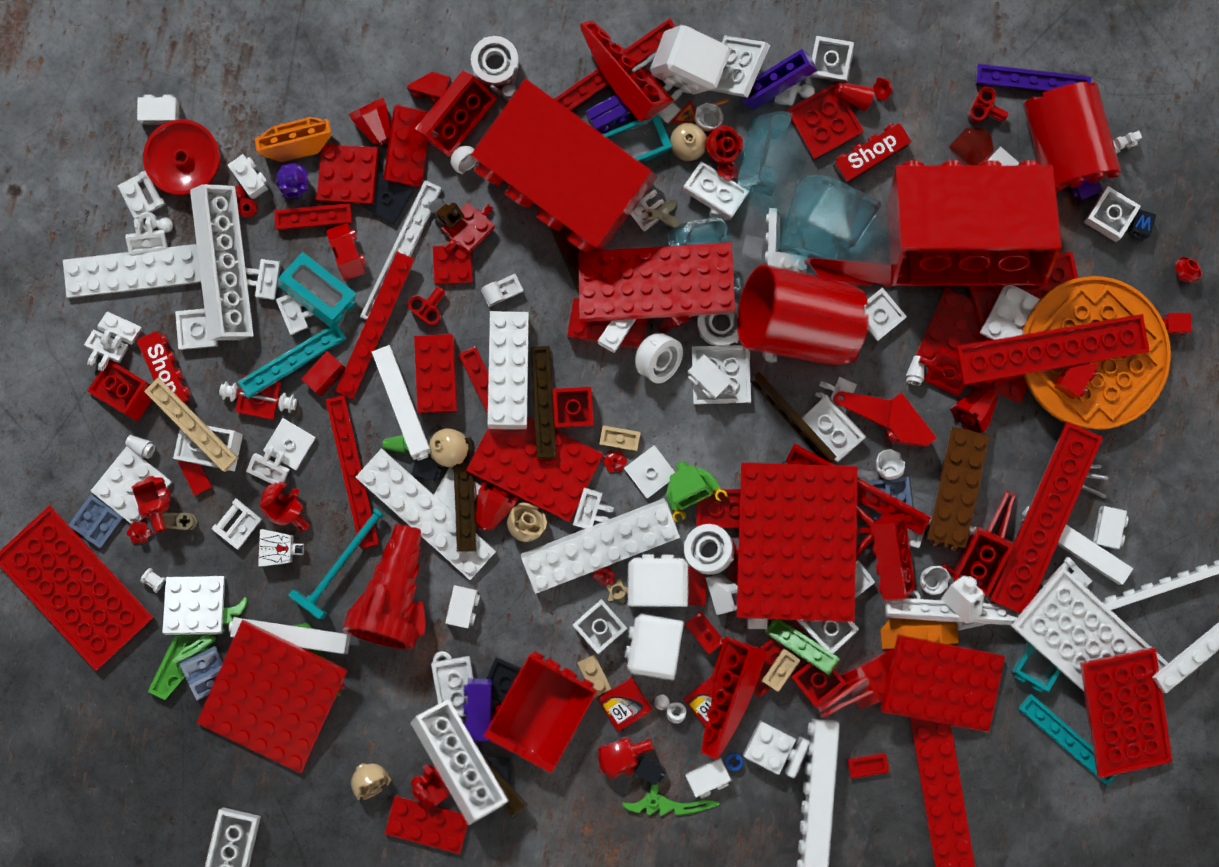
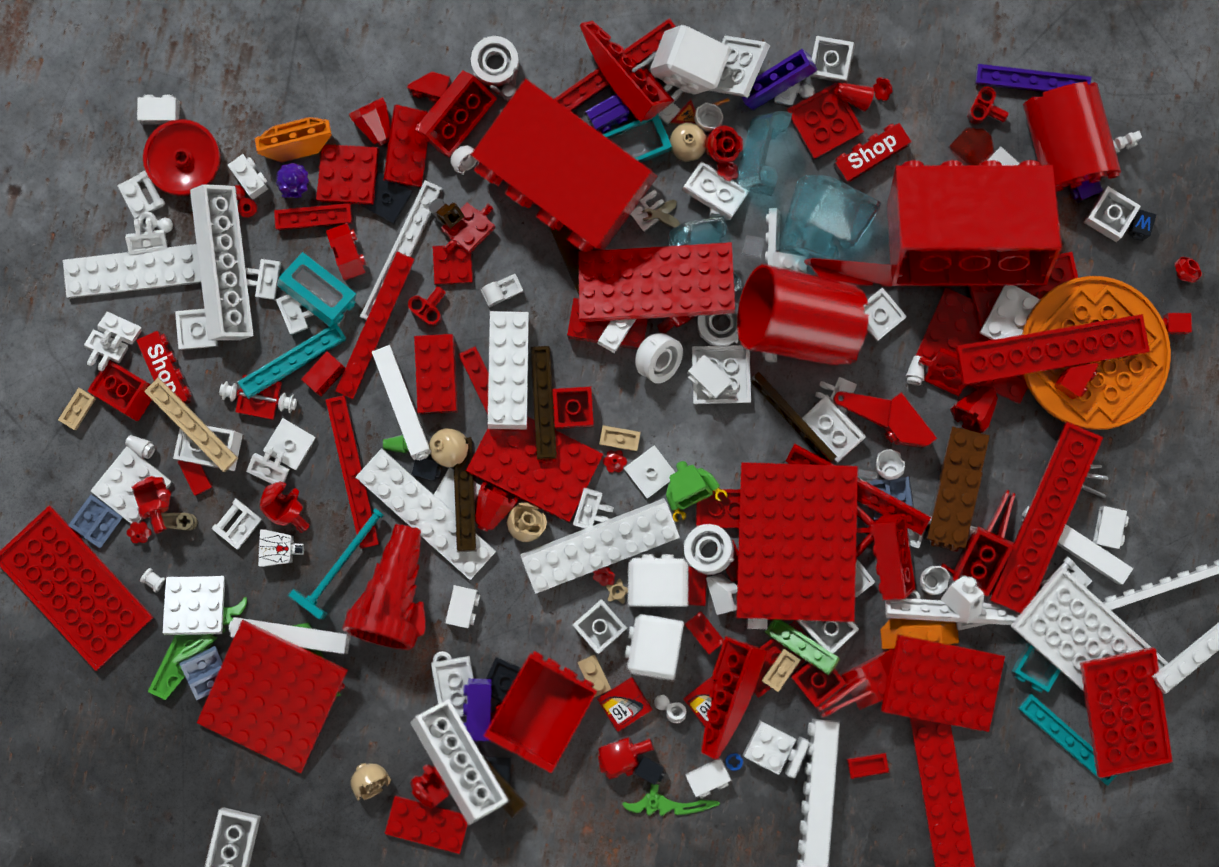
none -> tan plate [58,388,96,430]

